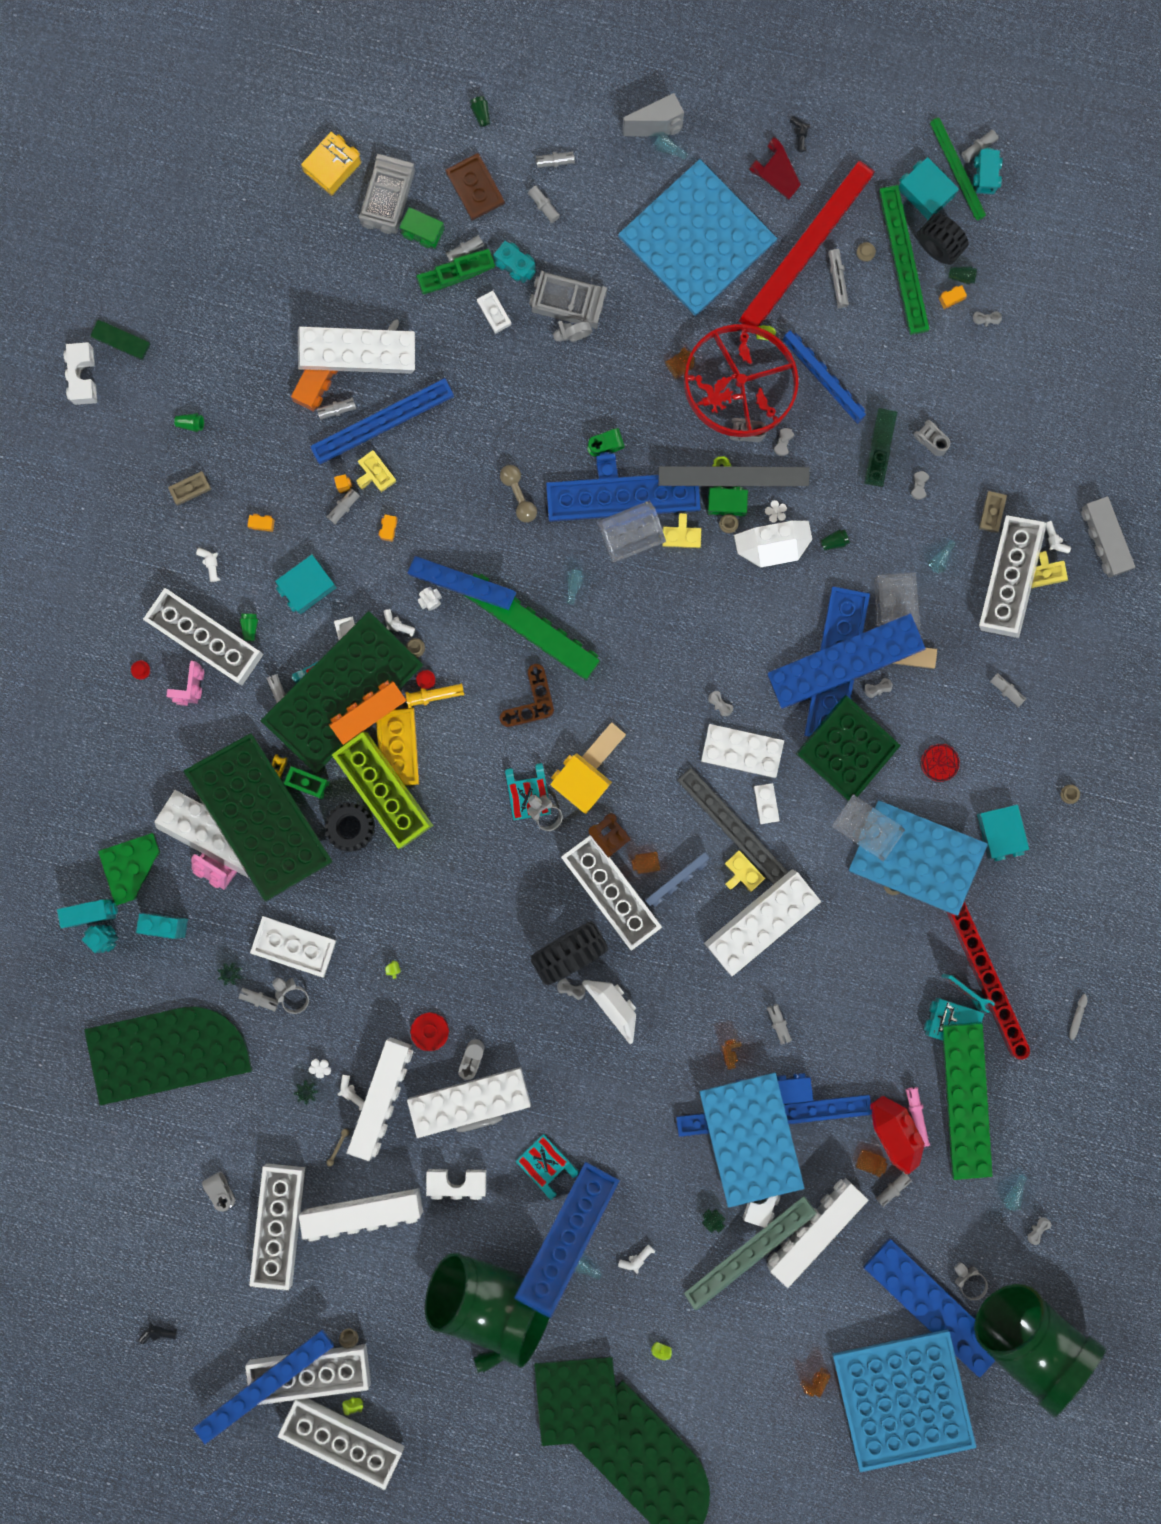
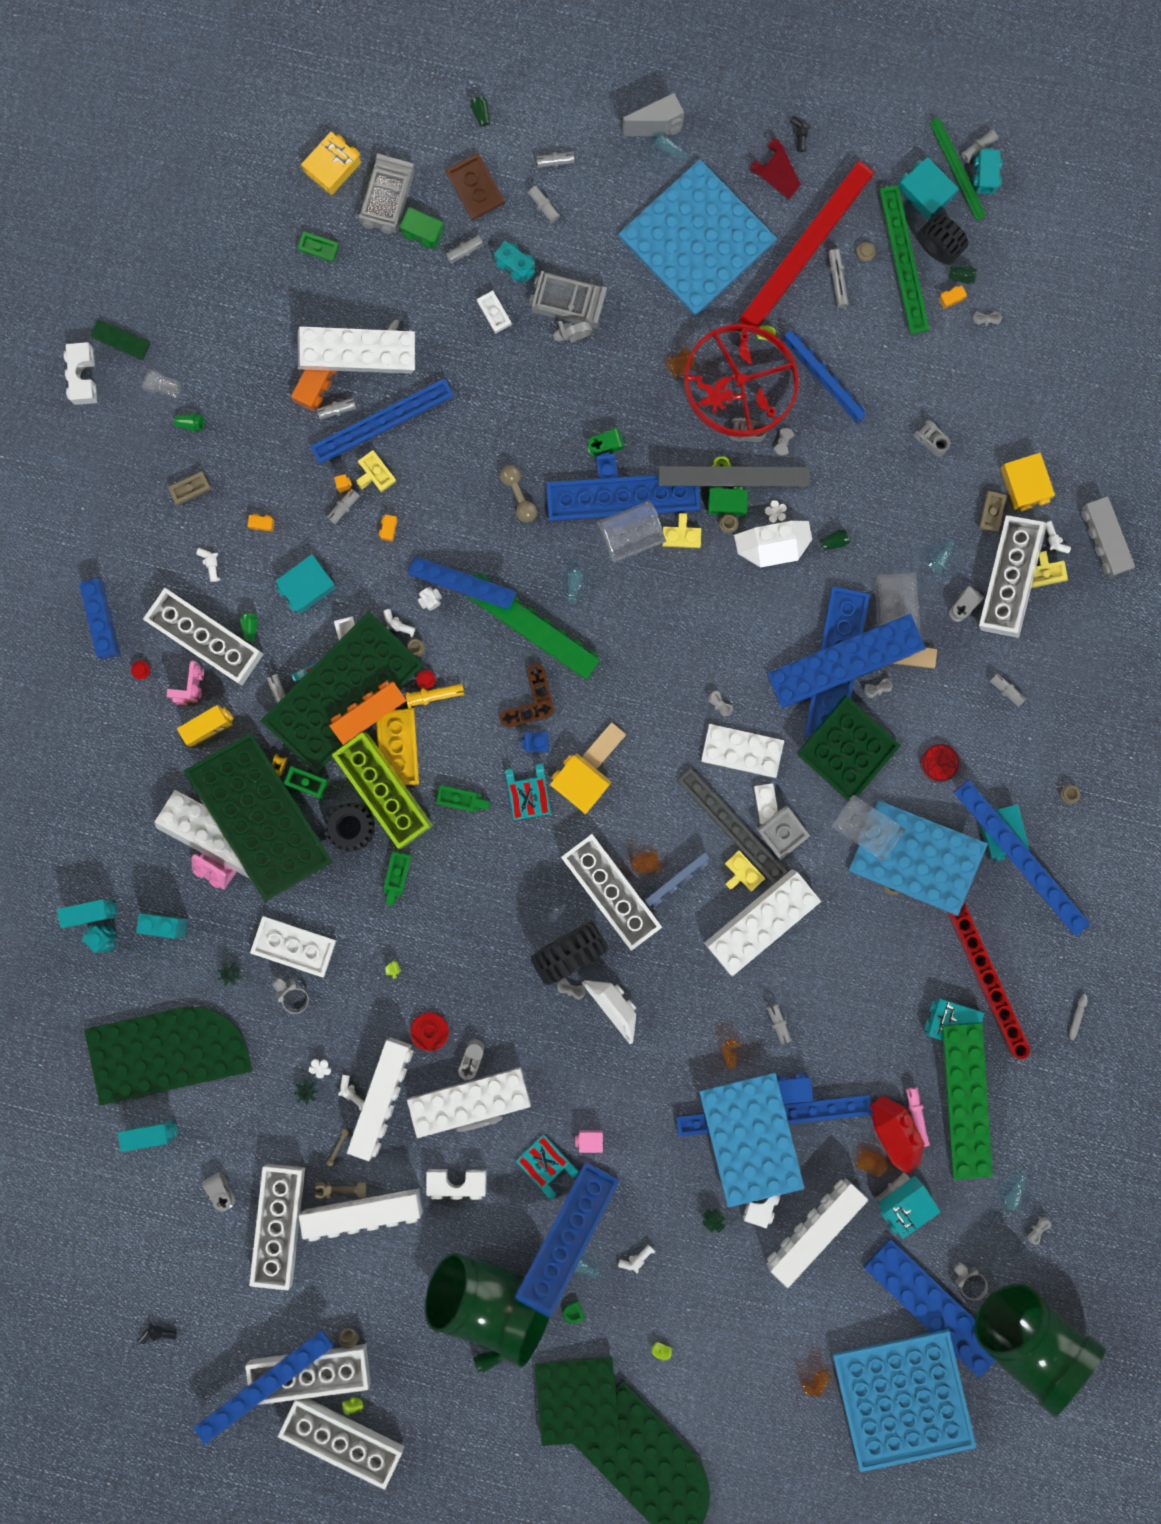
green plate [98,833,160,906] -> none
light grey pin [238,987,279,1012] -> none
green slope [416,249,495,295] -> none
light grey piece [527,795,563,831] -> none
reddish brown plate [589,813,631,858] -> none
sand green plate [684,1196,817,1310] -> none
clear green slope [864,408,898,487] -> none
light grey piece [911,471,929,500] -> none
teal flag [941,973,995,1013] -> none
none -> blue brick [79,578,121,660]
none -> teal brick [117,1120,178,1152]
none -> clear piece [141,369,182,398]
none -> yellow brick [177,705,234,748]
none -> green plate [297,231,340,263]
none -> dark tan bar [314,1181,366,1199]
none -> green hinge [384,851,412,906]
none -> green hinge [436,785,491,812]
none -> blue bracket [521,732,549,753]
none -> green tile [563,1300,585,1324]
none -> bright pink brick [575,1130,603,1153]
none -> light grey plate [756,806,810,860]
none -> teal brick [878,1176,941,1239]
none -> light grey piece [949,585,984,622]
none -> blue plate [953,779,1090,936]
none -> yellow brick [1000,453,1055,512]

